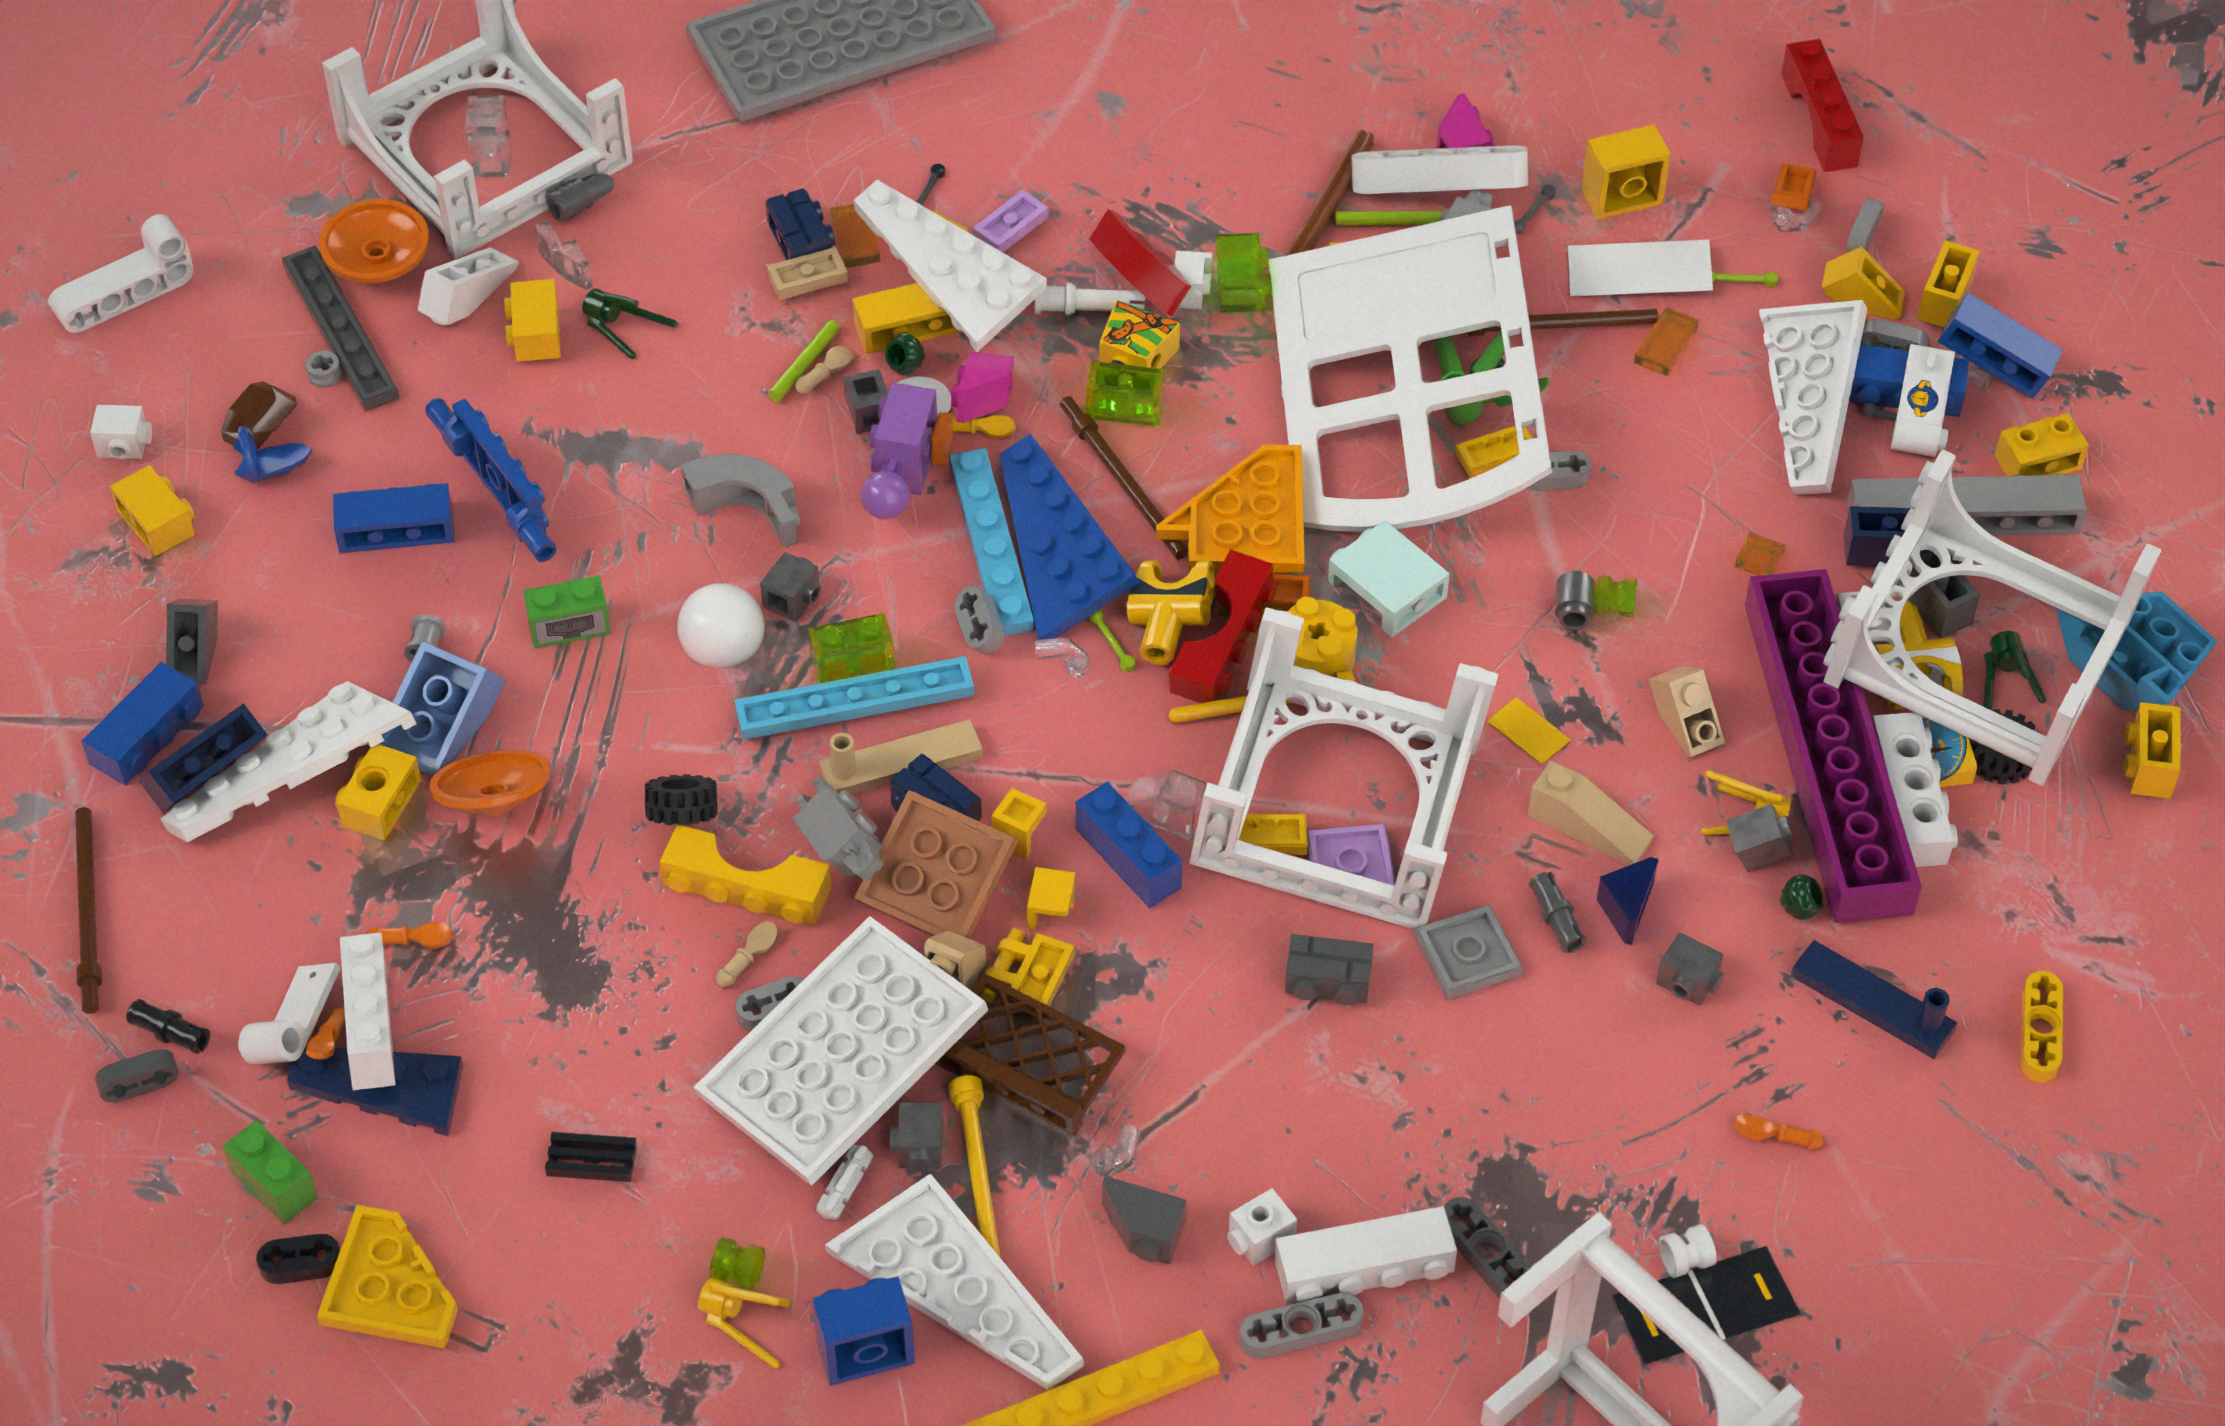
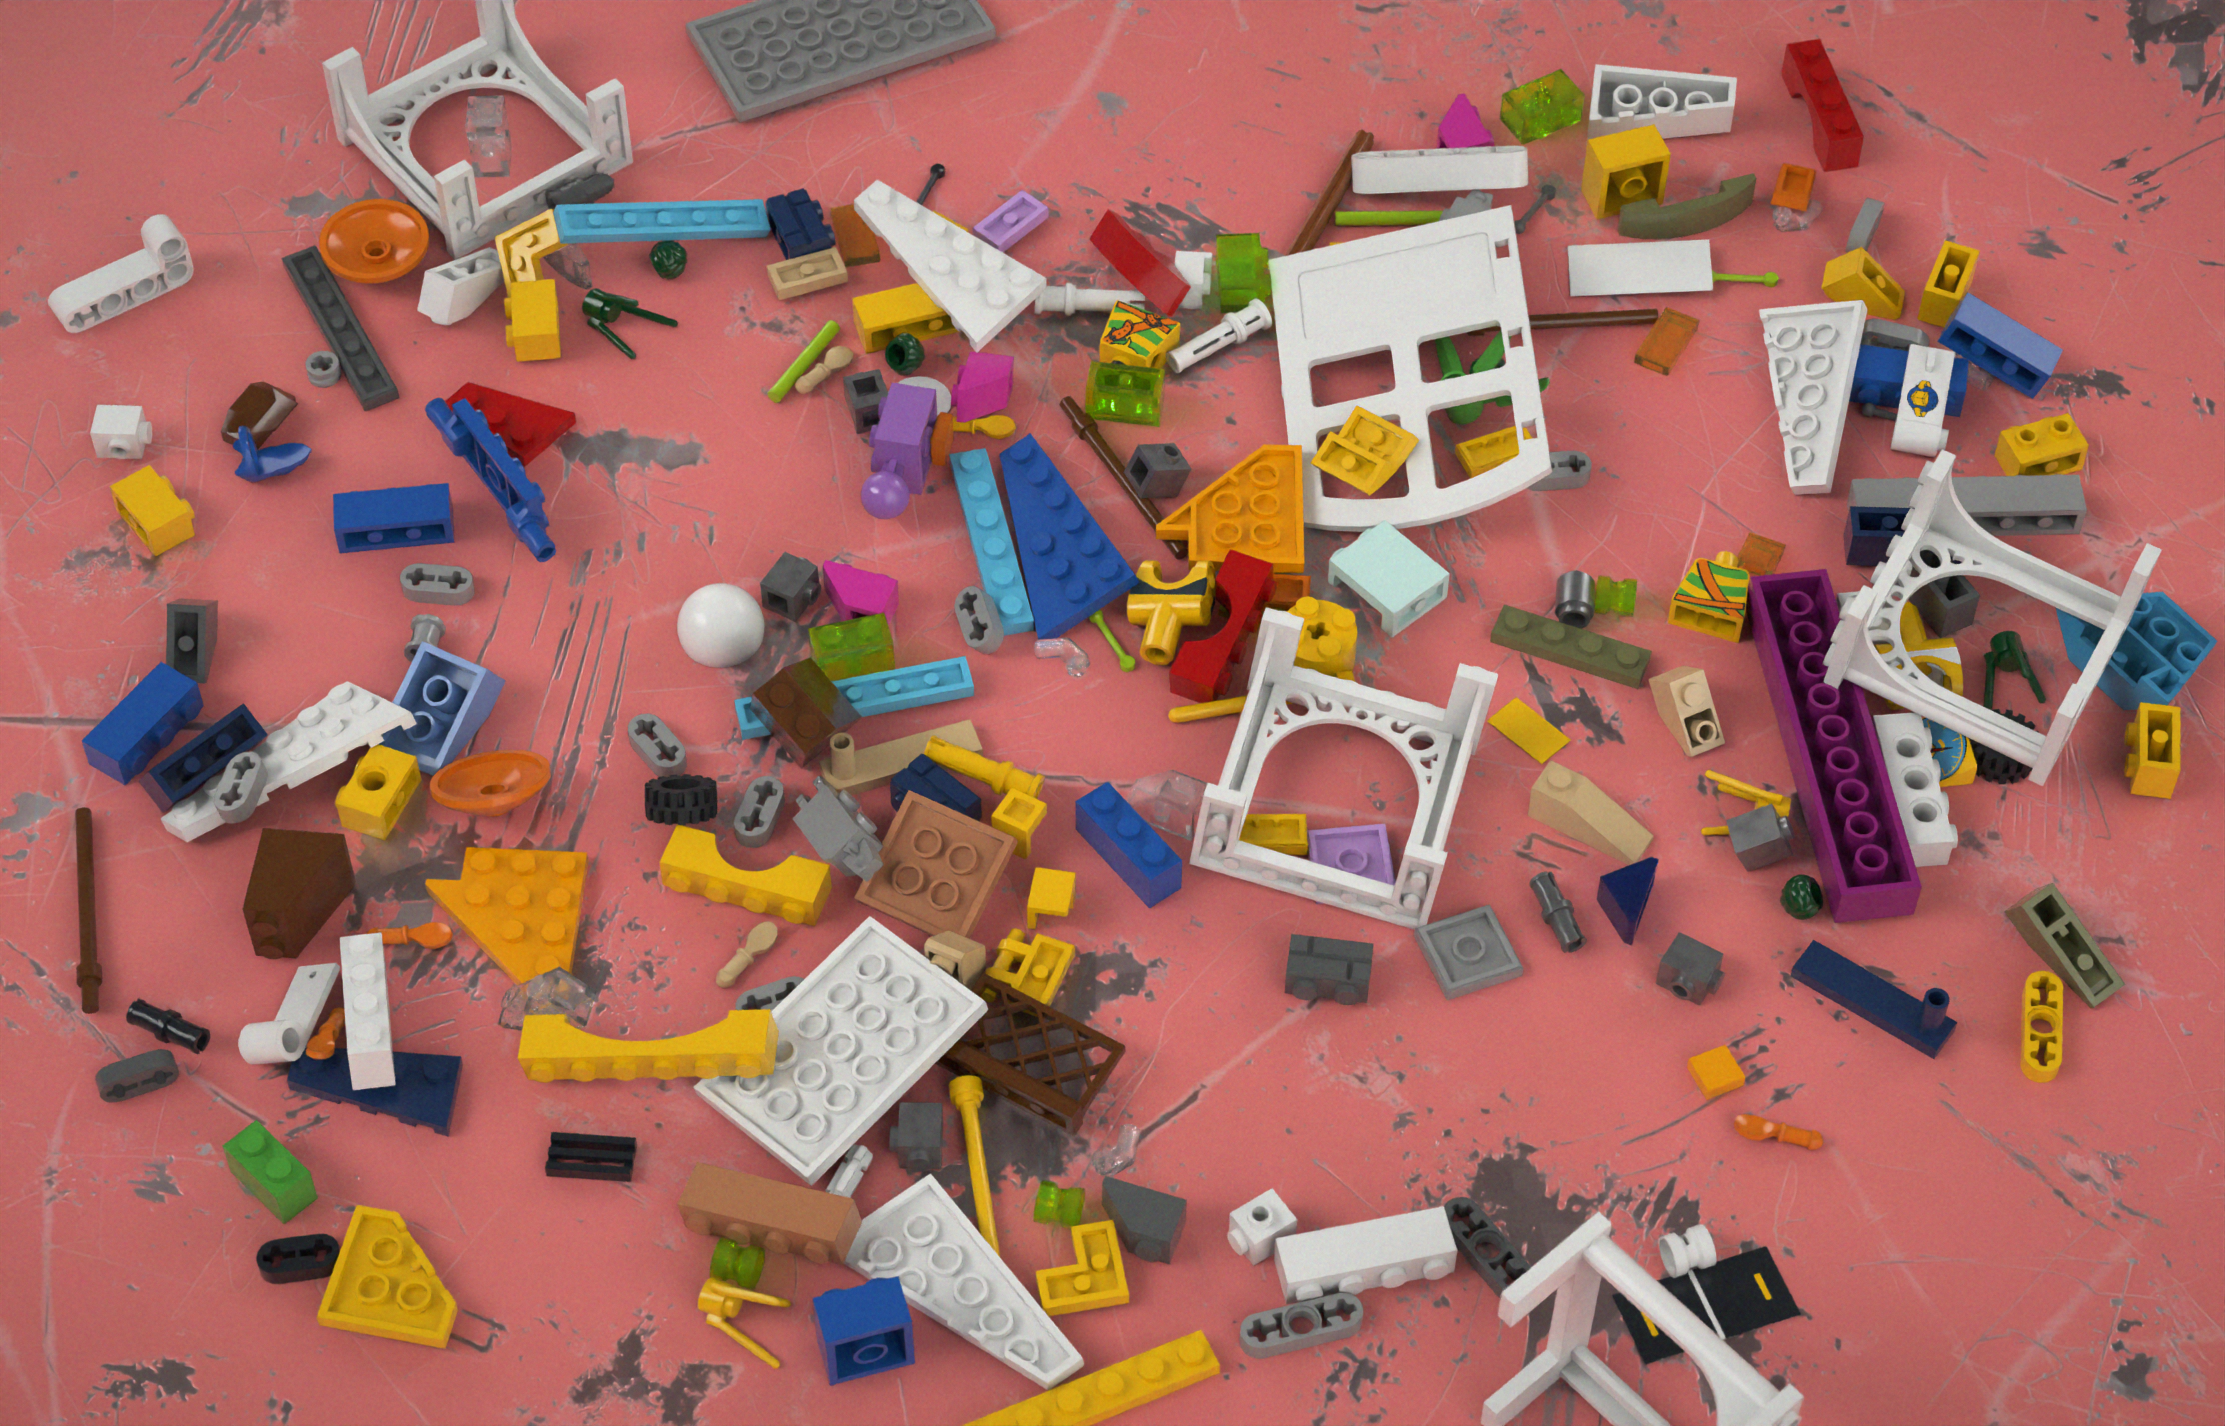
bright green brick [523,576,611,649] -> none
light grey arch [681,454,801,548] -> none
none -> light grey beam [214,752,268,824]
none -> reddish brown slope [242,828,356,959]
none -> light grey beam [400,563,475,605]
none -> light orange wing [425,847,589,997]
none -> red wing [445,382,576,467]
none -> yellow plate [495,208,568,298]
none -> clear slope [498,967,597,1031]
none -> yellow arch [517,1009,779,1083]
none -> medium azure plate [553,199,771,244]
none -> light grey beam [628,714,687,777]
none -> dark green piece [649,240,687,279]
none -> nougat brick [677,1162,862,1265]
none -> light grey beam [734,776,785,848]
none -> reddish brown slope [750,657,862,769]
none -> dark pink slope [823,560,899,638]
none -> yellow pin [924,735,1045,799]
none -> clear neon green wheel [1033,1180,1085,1230]
none -> yellow plate [1036,1220,1129,1316]
none -> flat silver brick [1124,443,1192,498]
none -> white pin [1166,298,1272,373]
none -> yellow slope [1311,405,1419,495]
none -> olive plate [1490,604,1652,689]
none -> clear neon green brick [1500,69,1585,145]
none -> white wedge [1586,64,1737,146]
none -> olive slope [1617,173,1757,239]
none -> torso [1667,551,1750,643]
none -> light orange tile [1687,1044,1746,1100]
none -> olive slope [2004,883,2125,1008]

